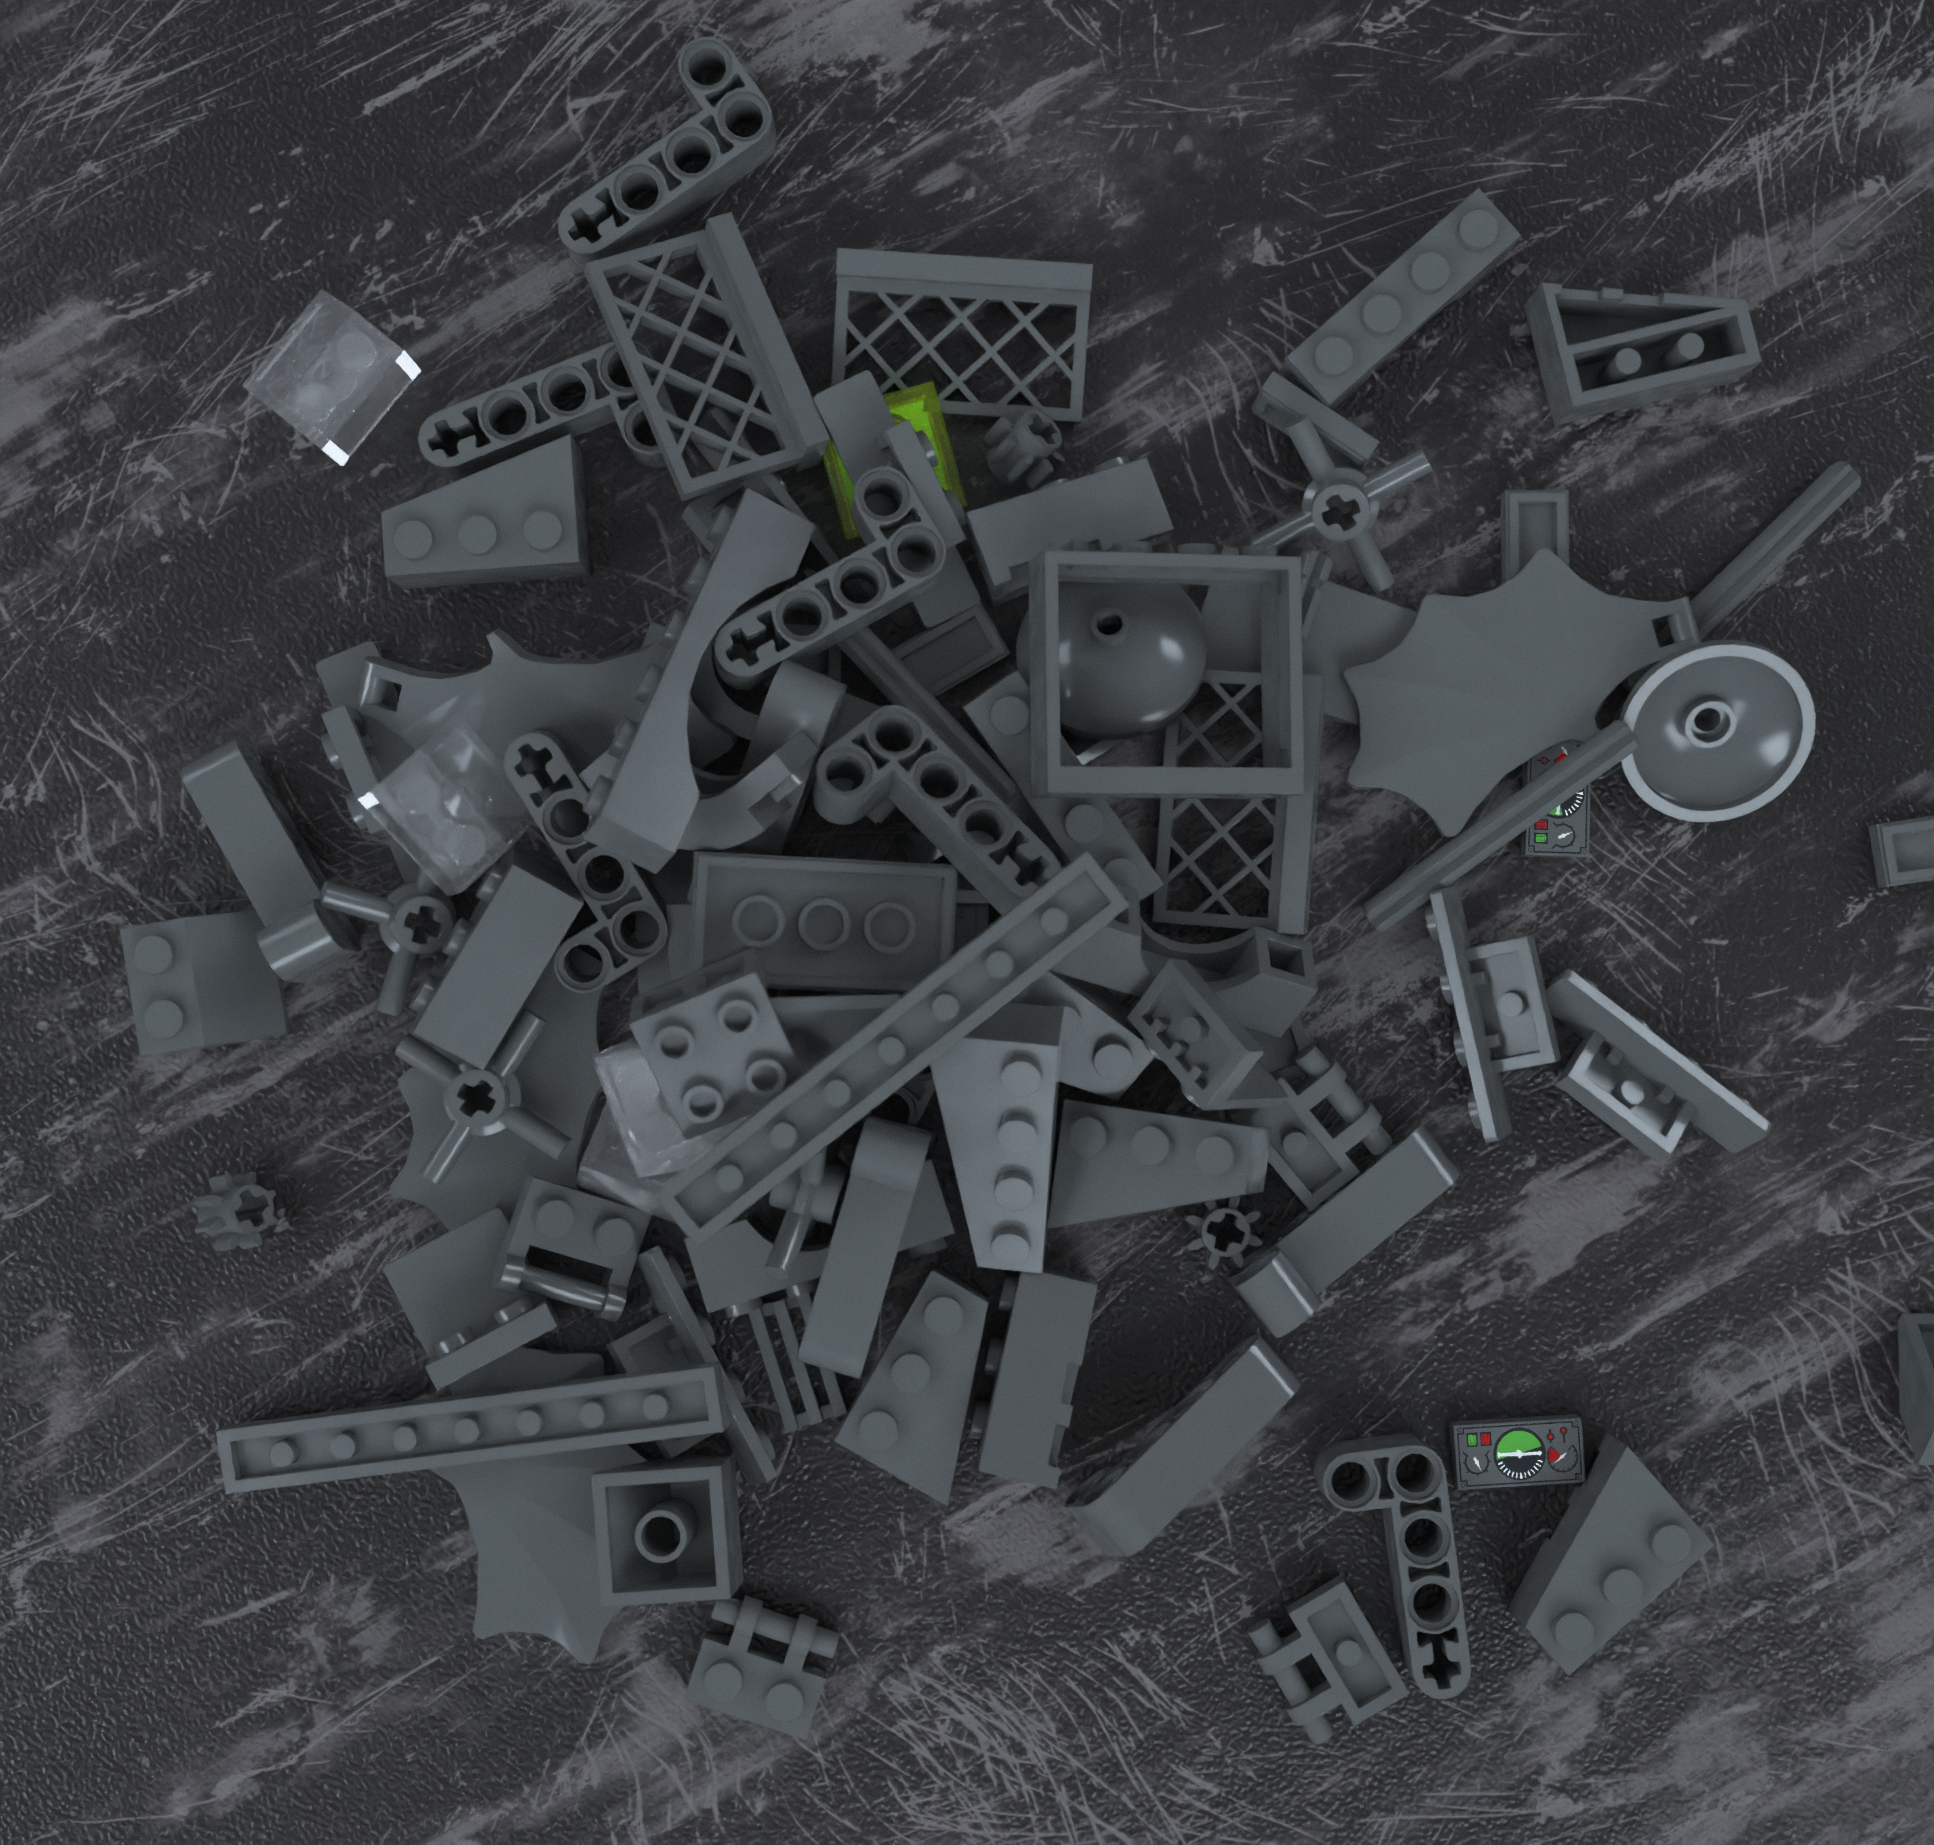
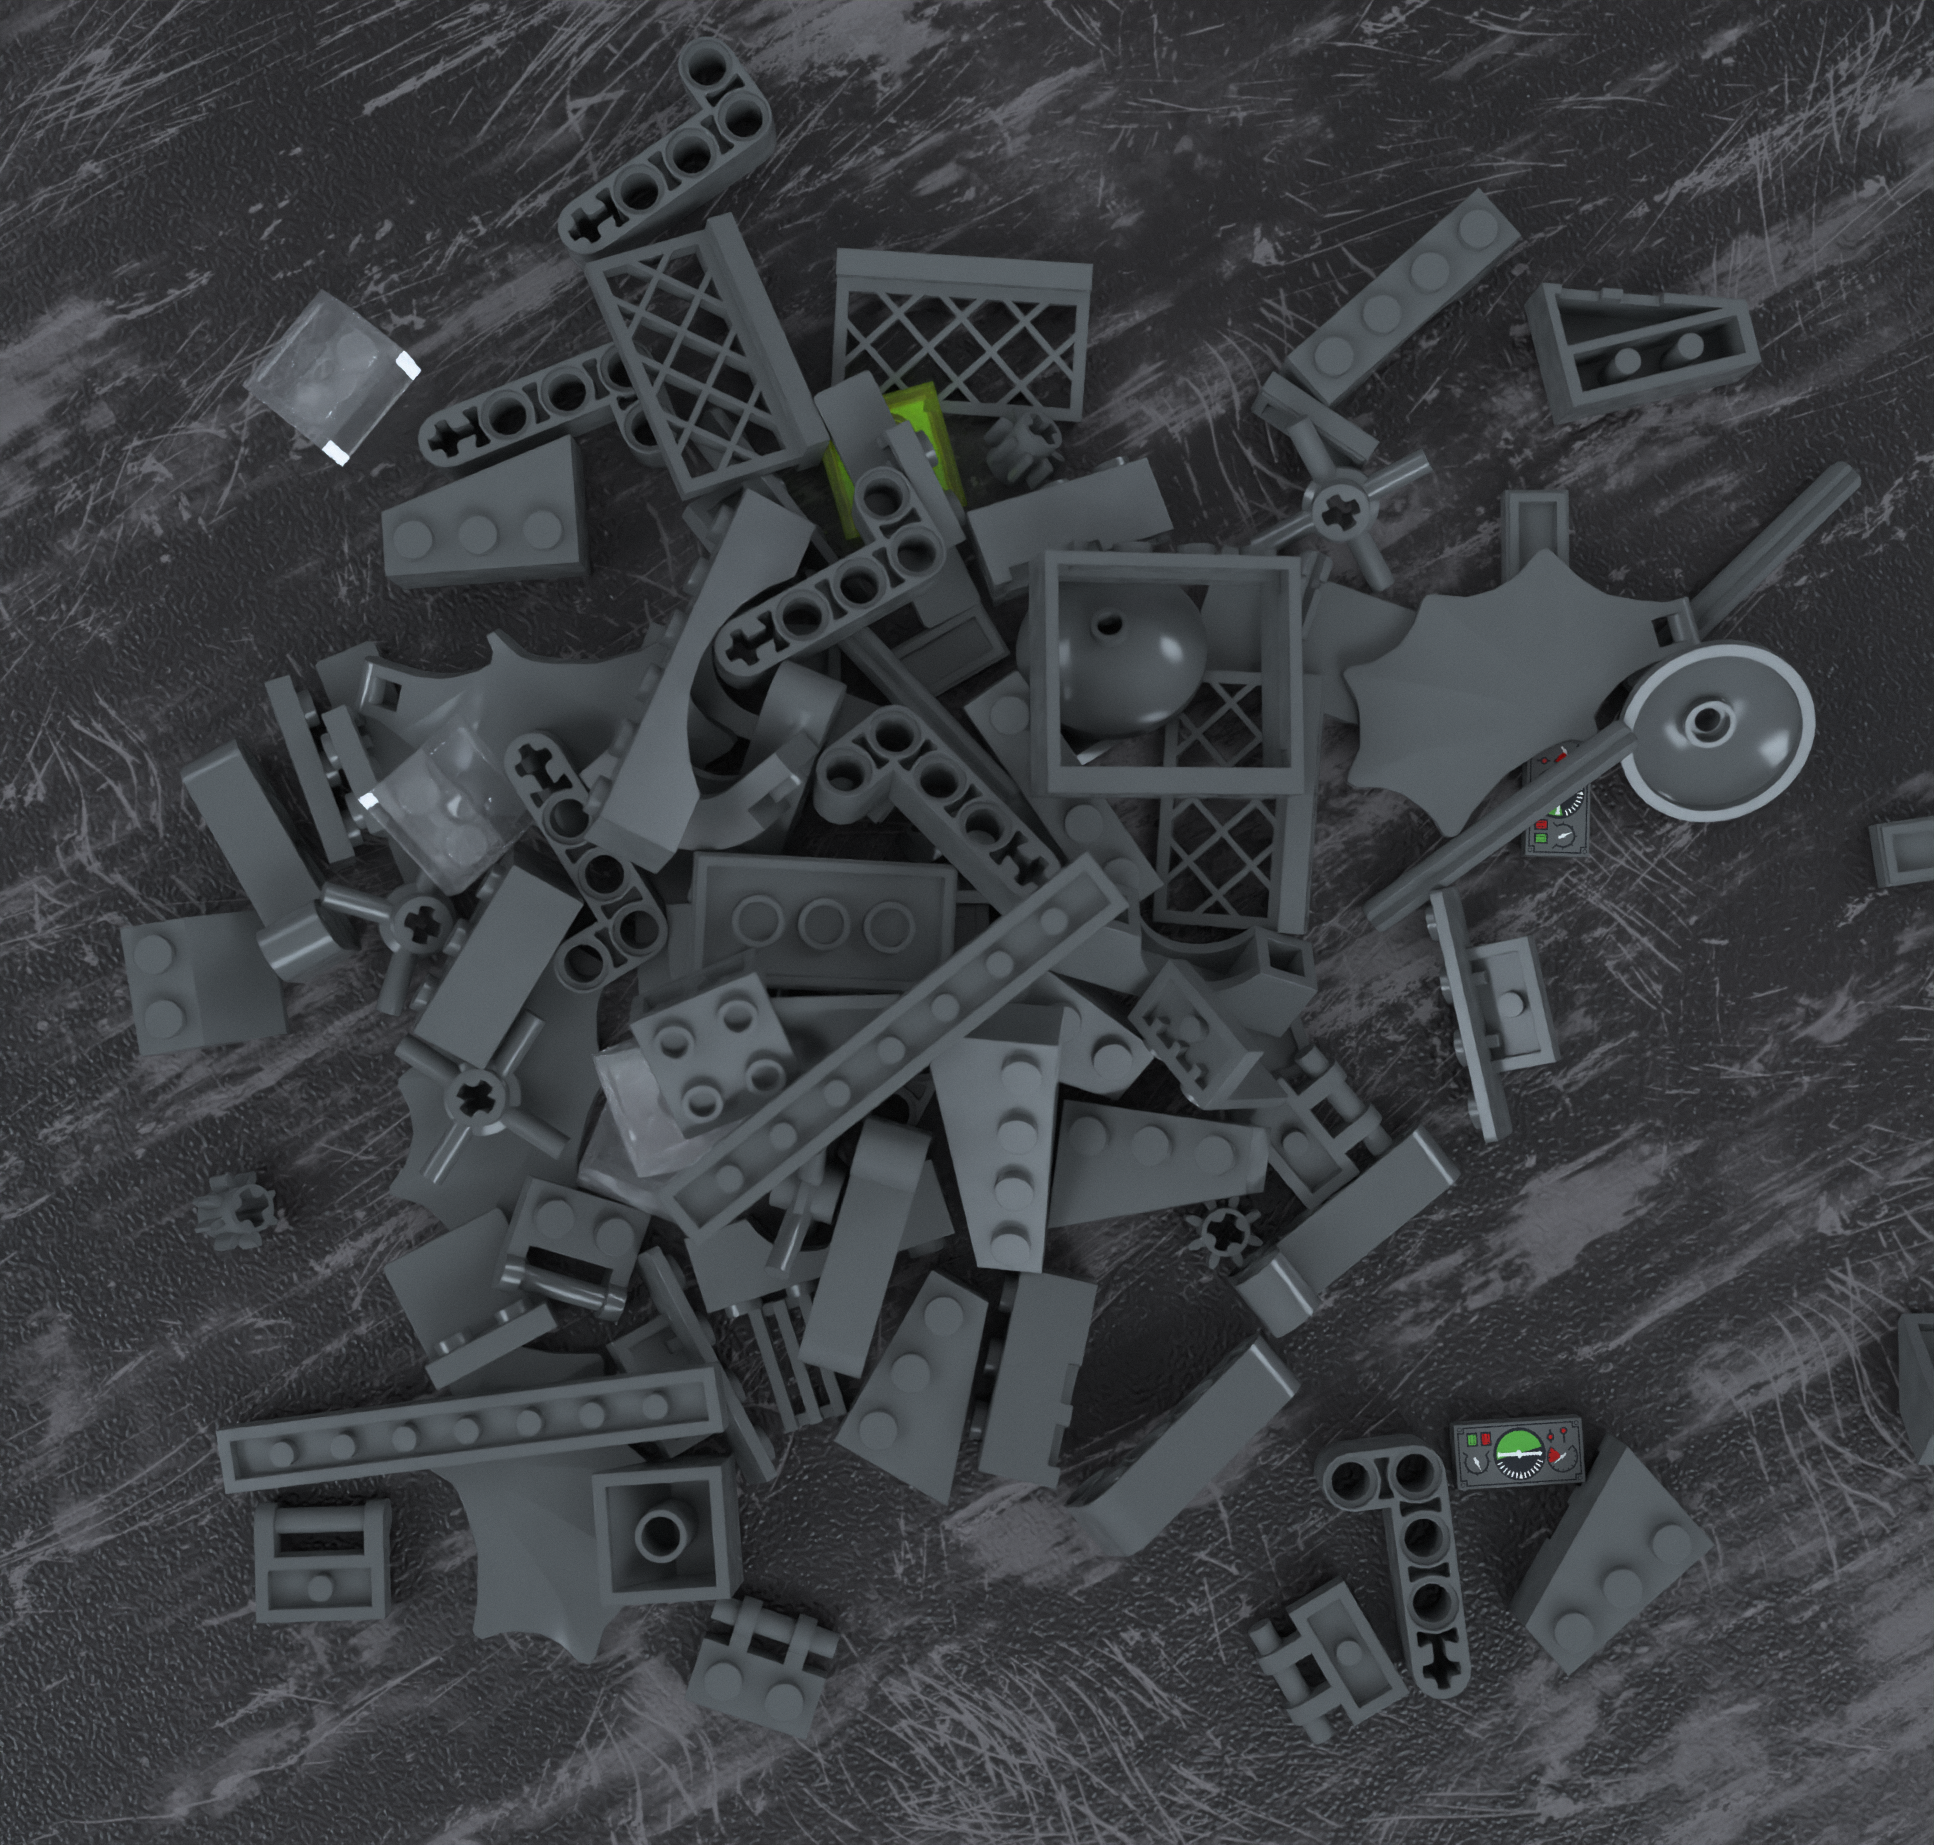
dark grey bracket [1545,969,1772,1162] -> none
none -> dark grey plate [254,1498,392,1623]
none -> dark grey plate [264,675,364,872]

